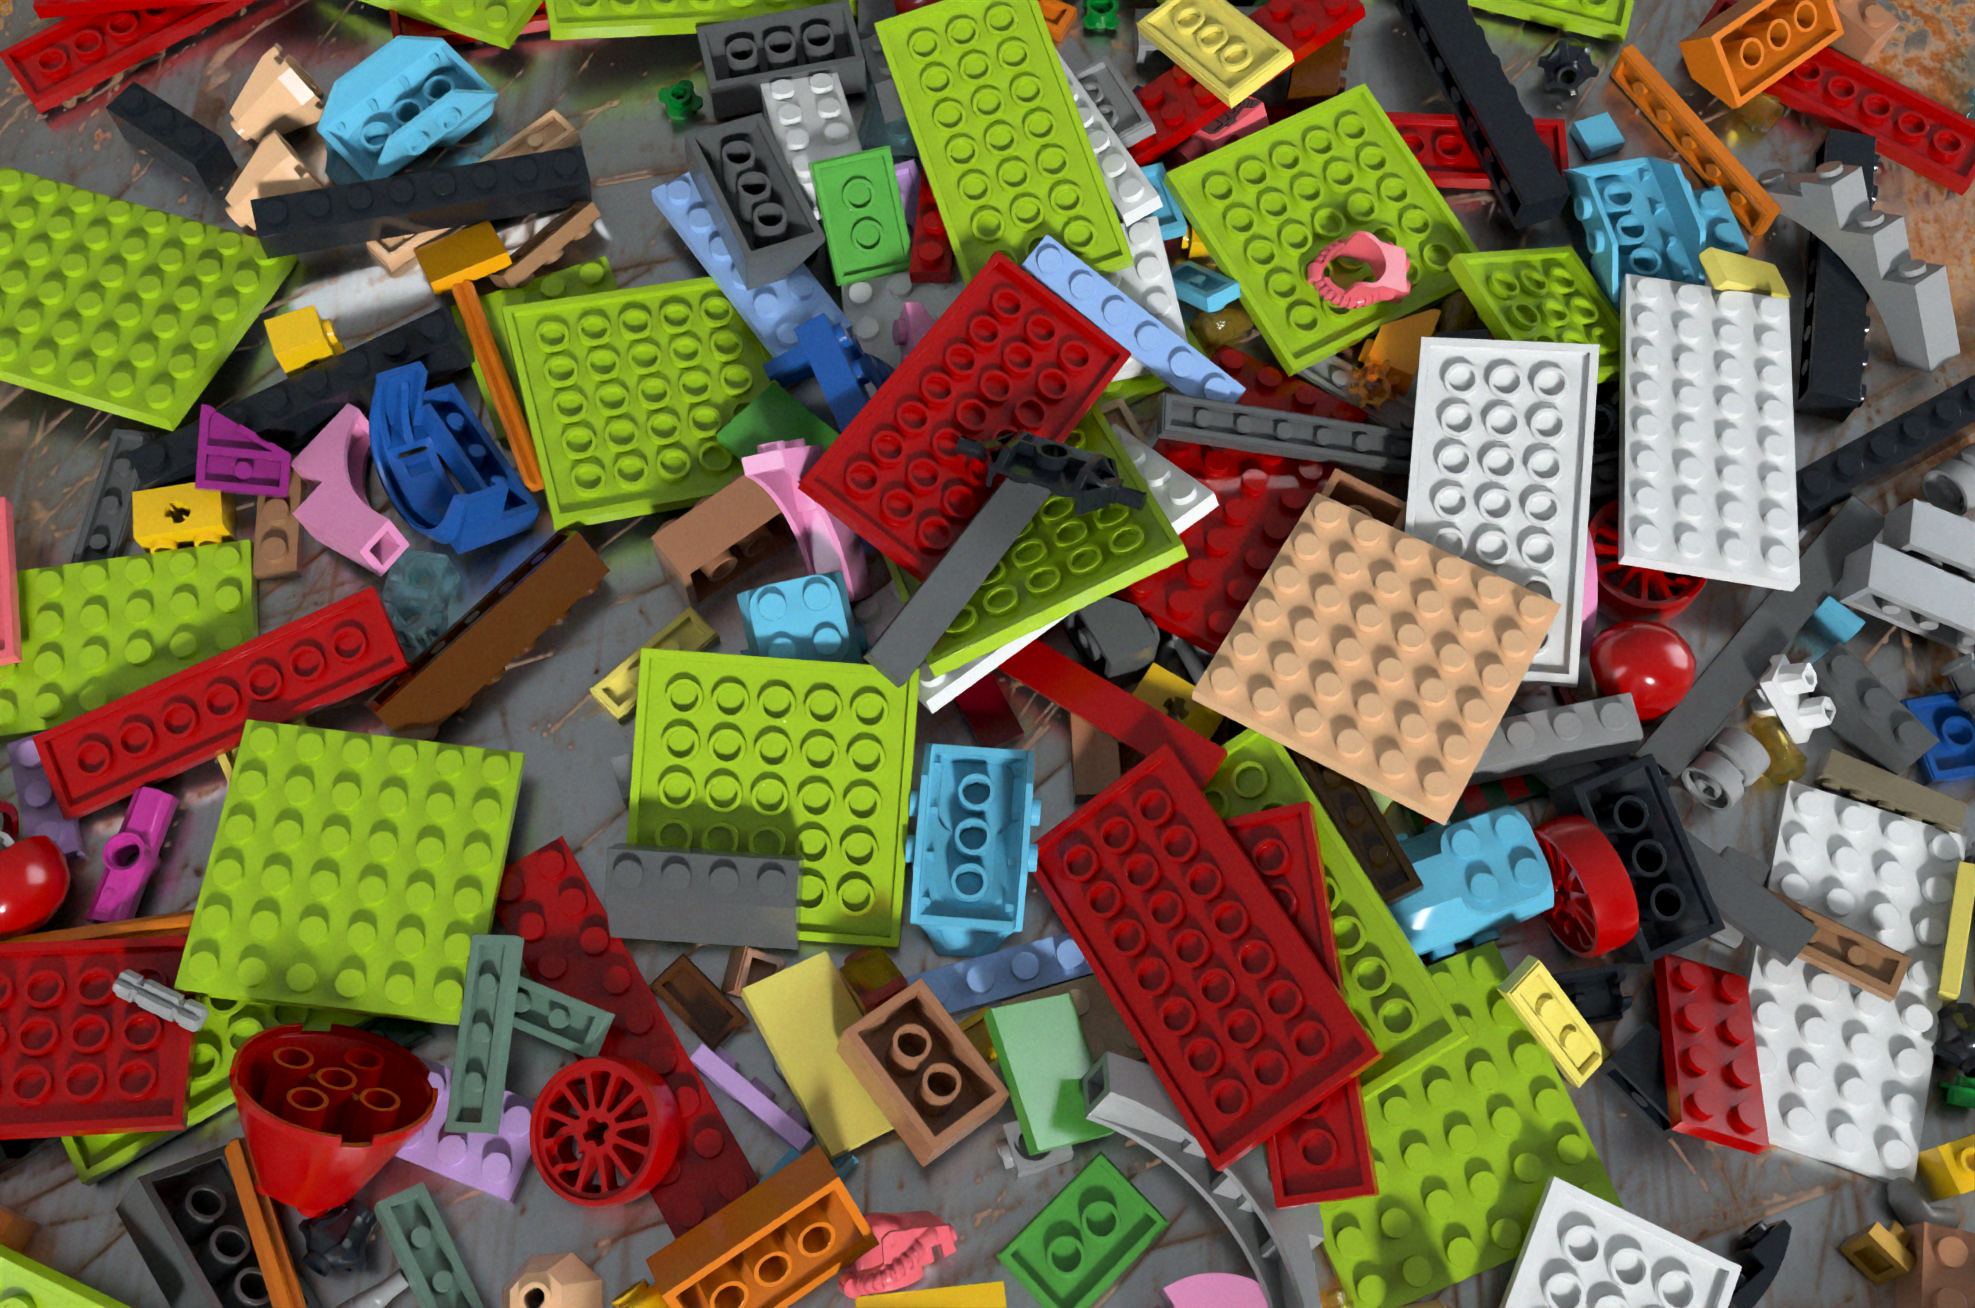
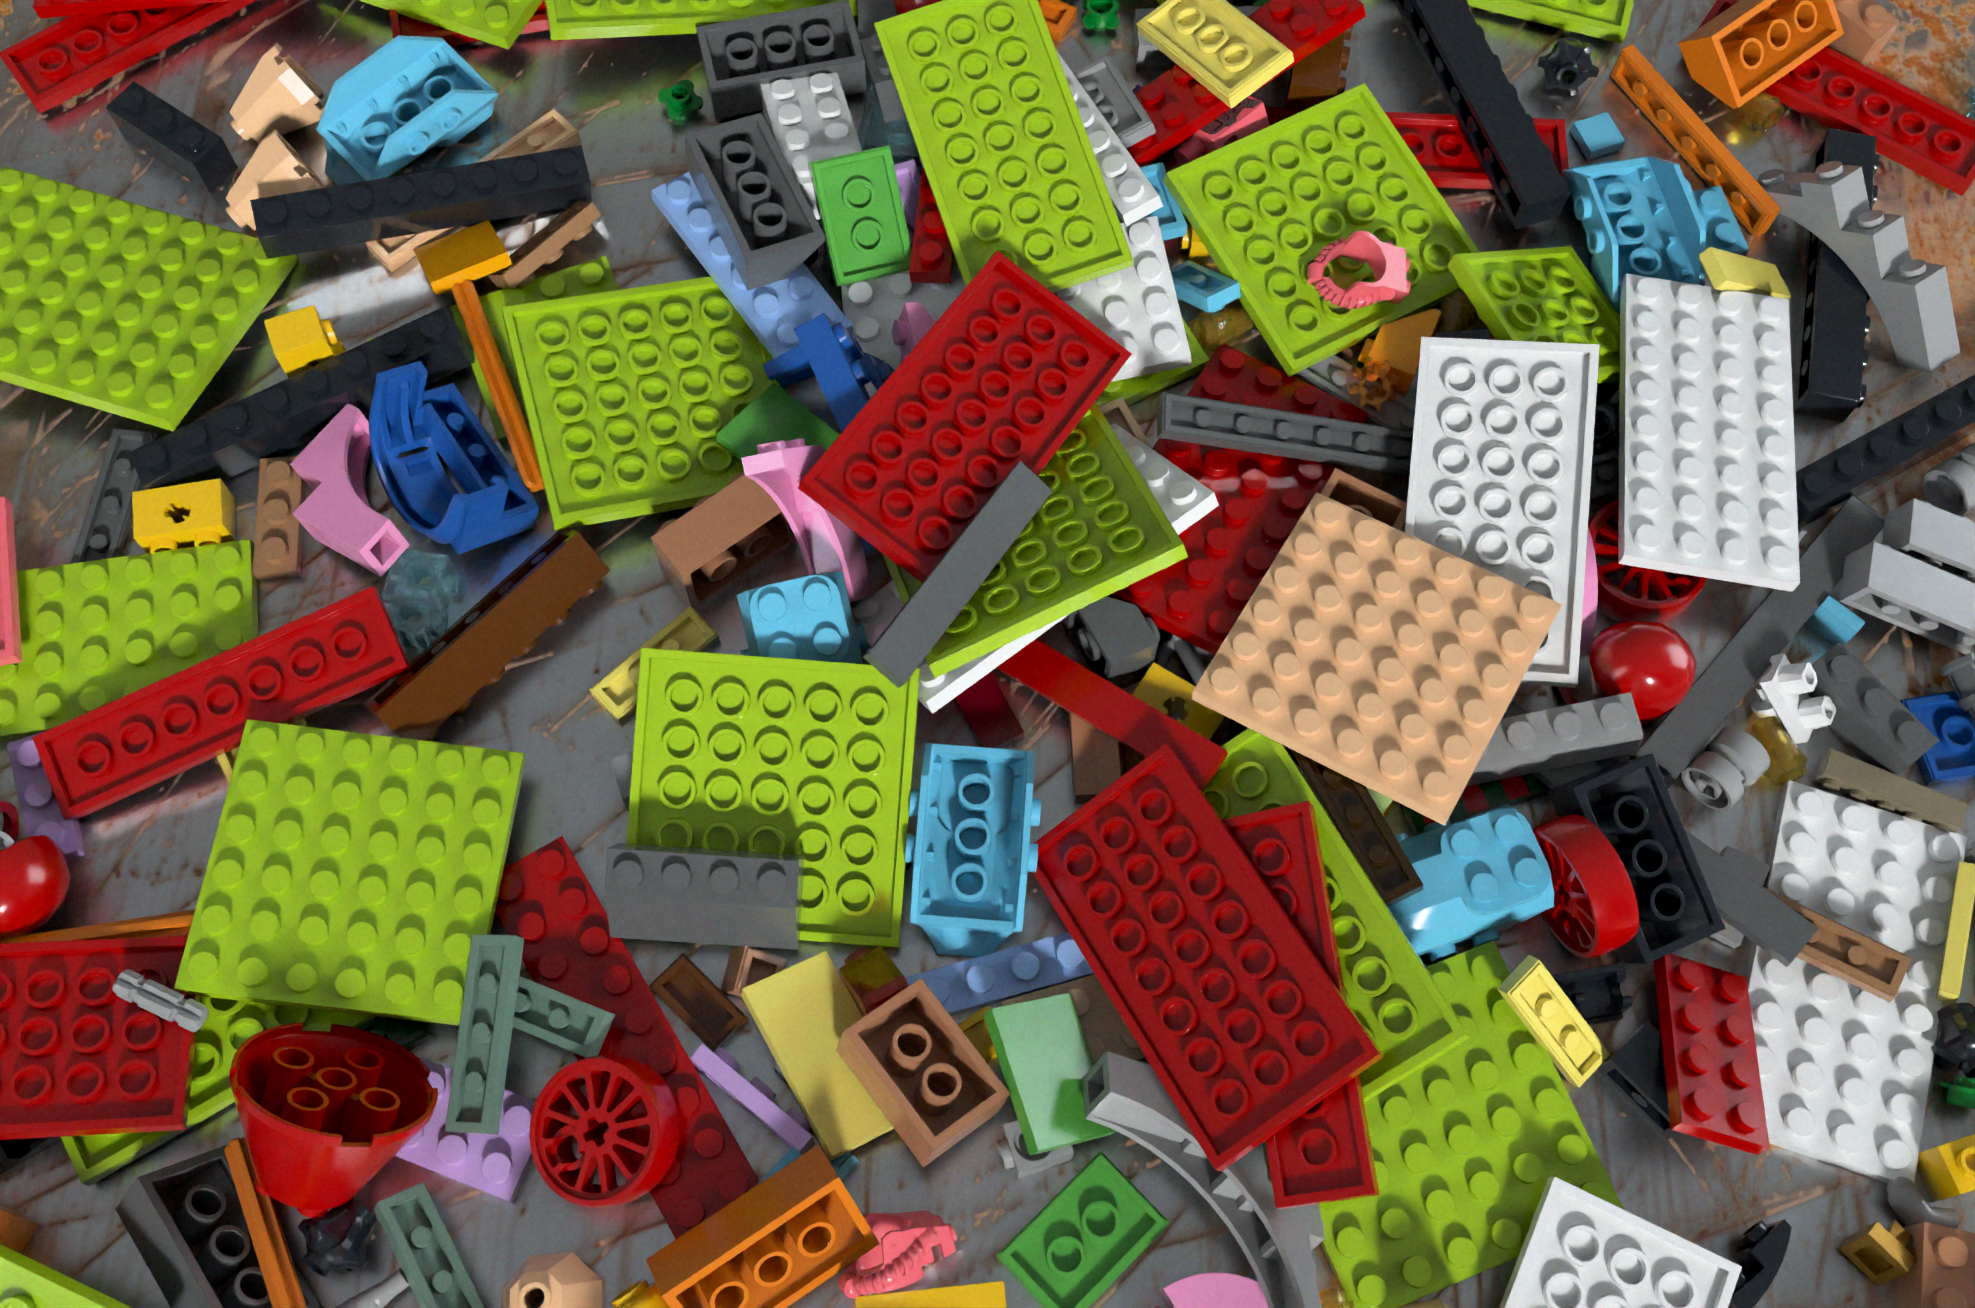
dark pink piece [85,786,179,924] -> none
magenta wing [195,404,291,498] -> none
black plate [956,429,1147,516] -> none
light blue plate [1021,234,1246,403] -> none

